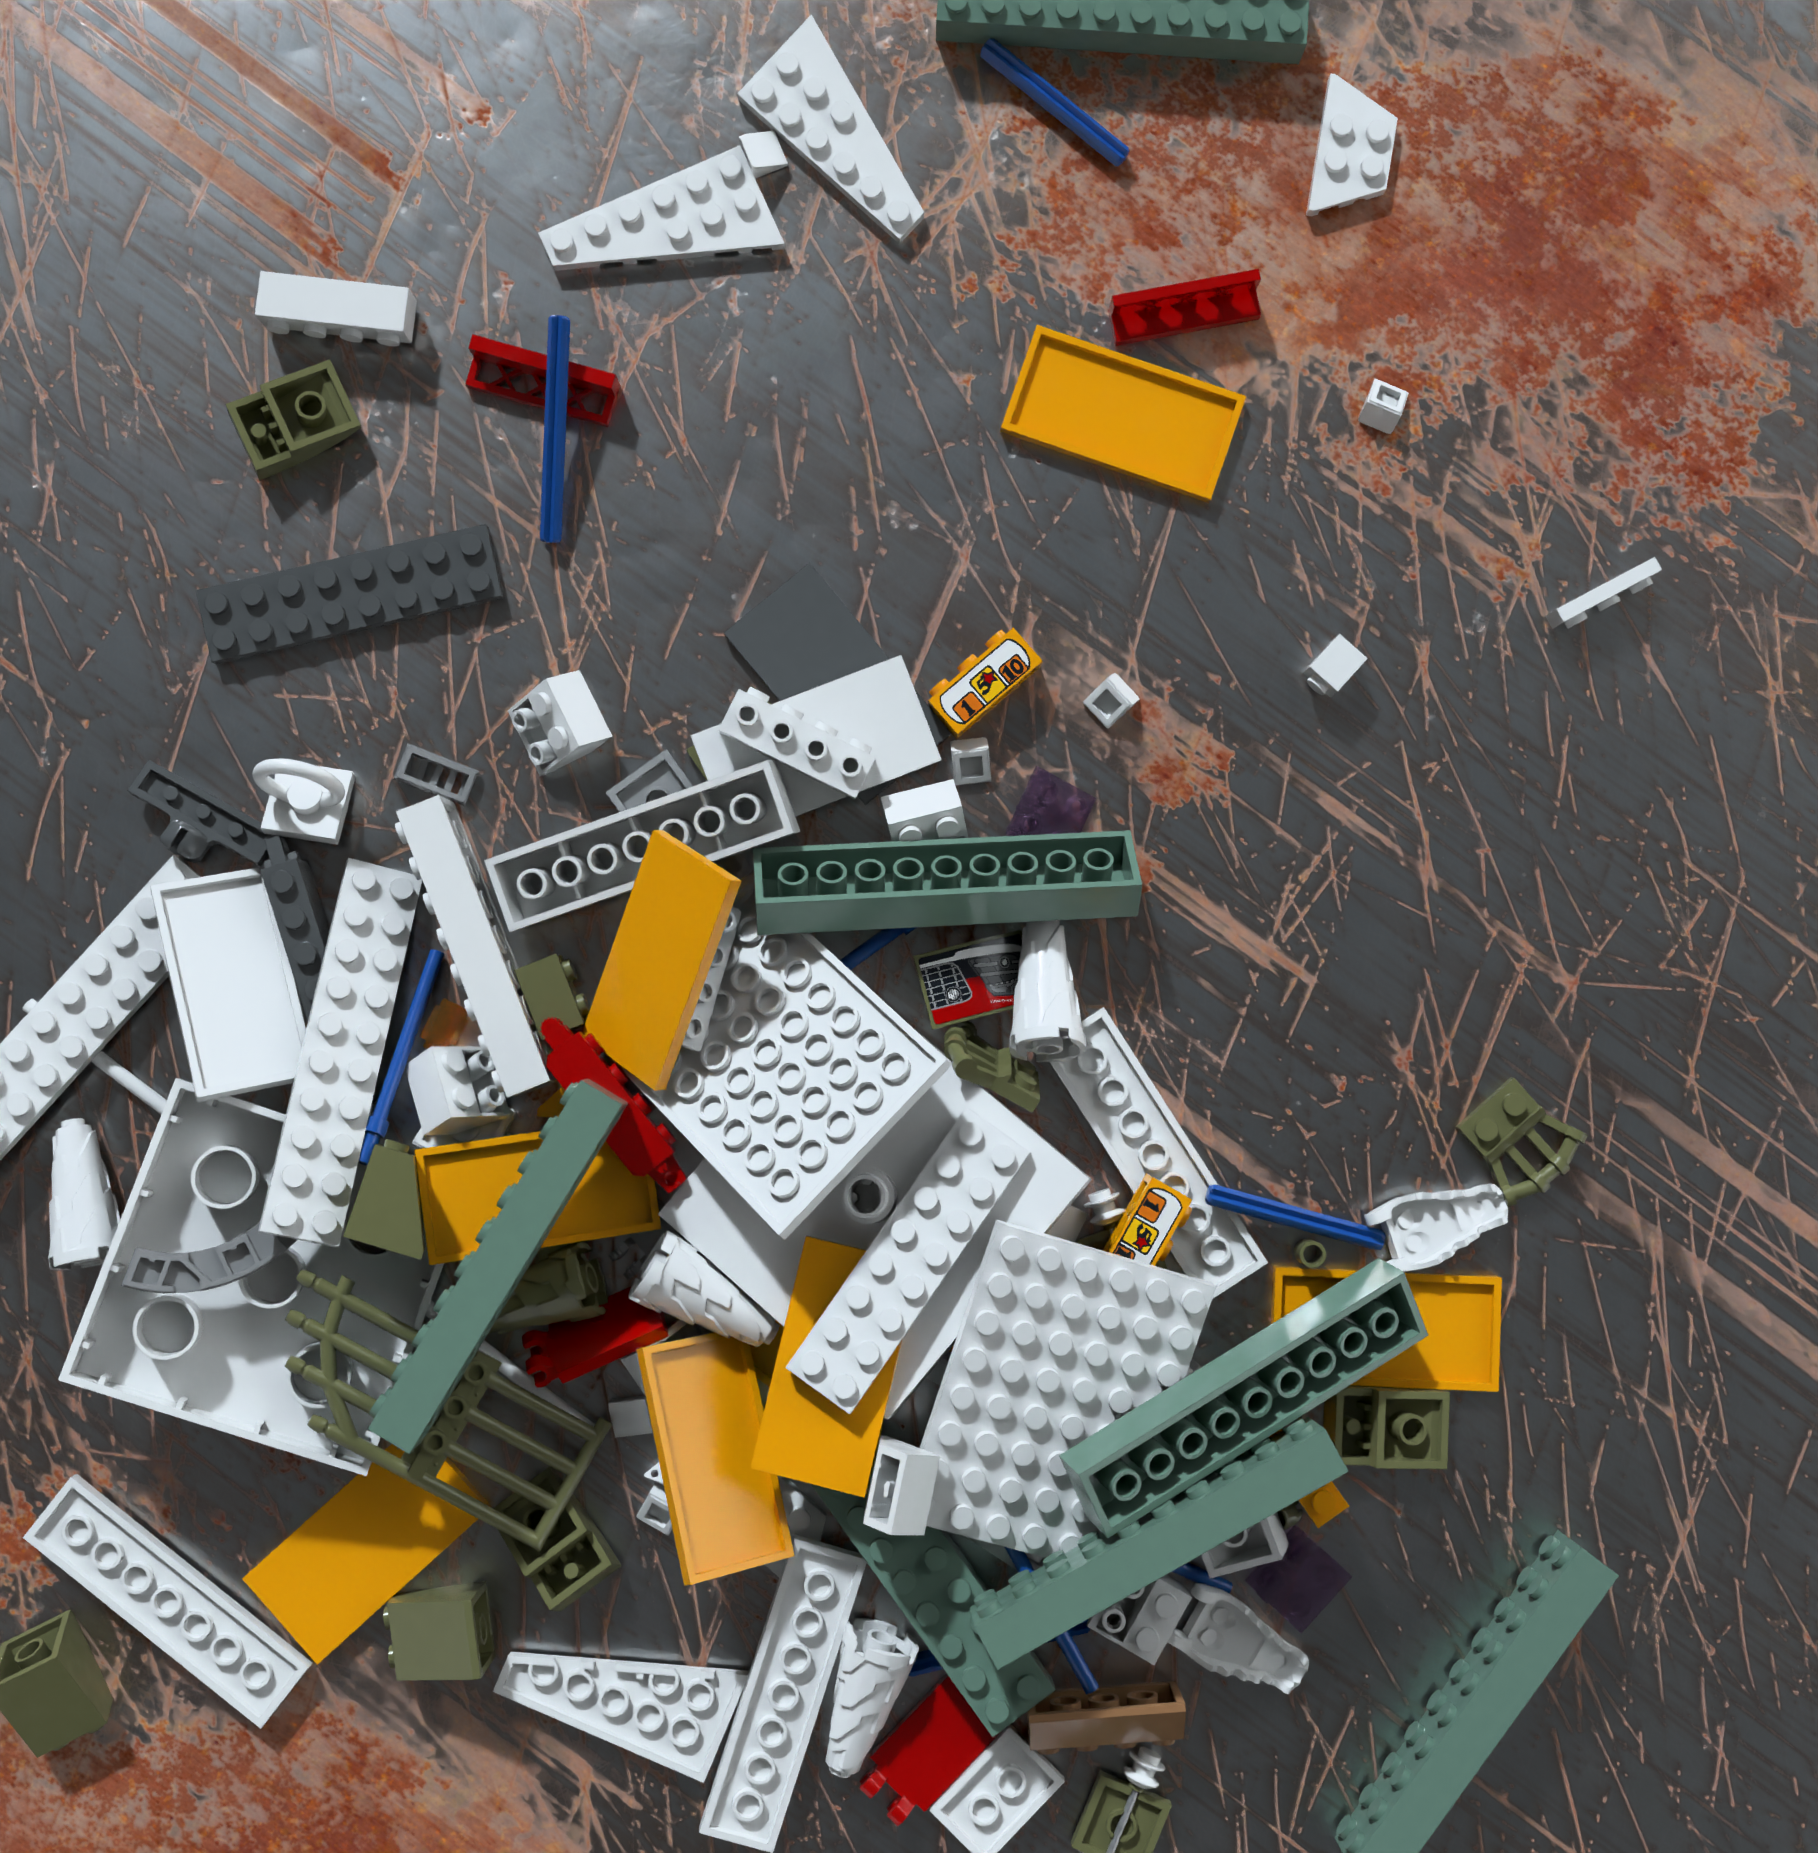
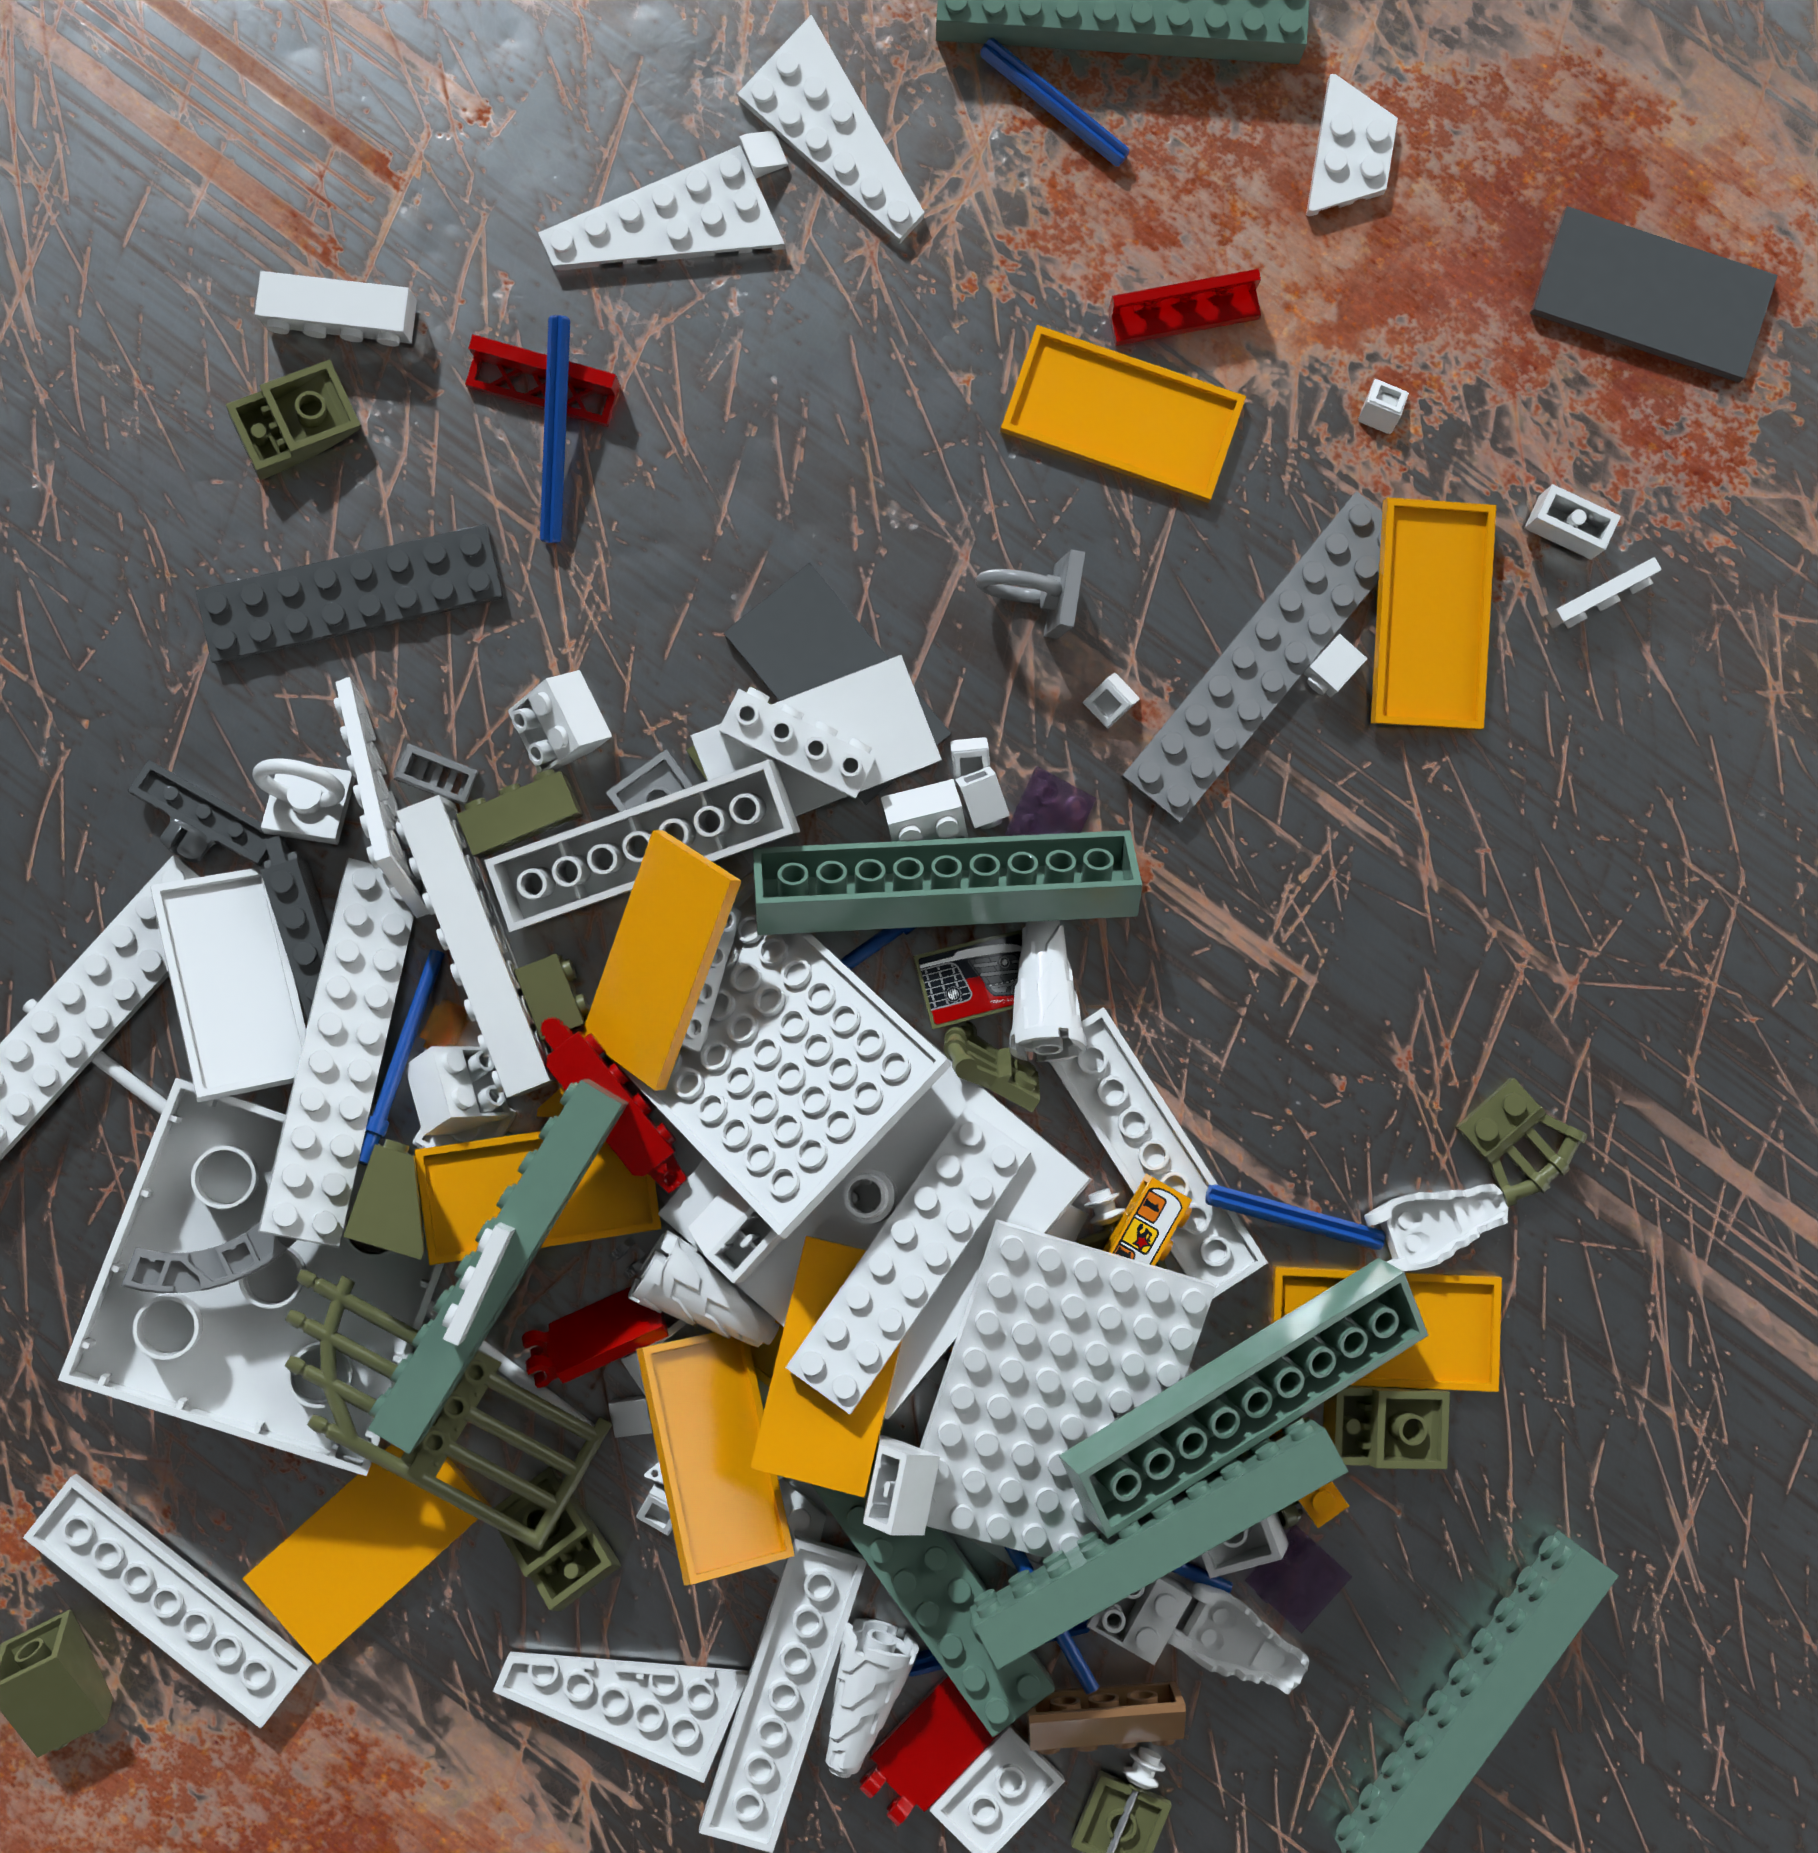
white cone [48,1118,121,1271] -> none
olive slope [383,1581,496,1681] -> none
olive cone [489,1241,608,1334] -> none
brick [928,627,1043,739] -> none
olive hinge [1294,1238,1326,1268] -> none
none -> white wing [334,677,430,918]
none -> white plate [442,1222,515,1346]
none -> olive brick [456,769,583,859]
none -> white slope [688,1183,783,1284]
none -> white brick [955,766,1010,829]
none -> light grey tile [976,549,1085,639]
none -> light grey plate [1122,491,1382,824]
none -> light orange tile [1371,497,1496,730]
none -> white brick [1524,484,1621,560]
none -> dark grey tile [1530,206,1778,383]

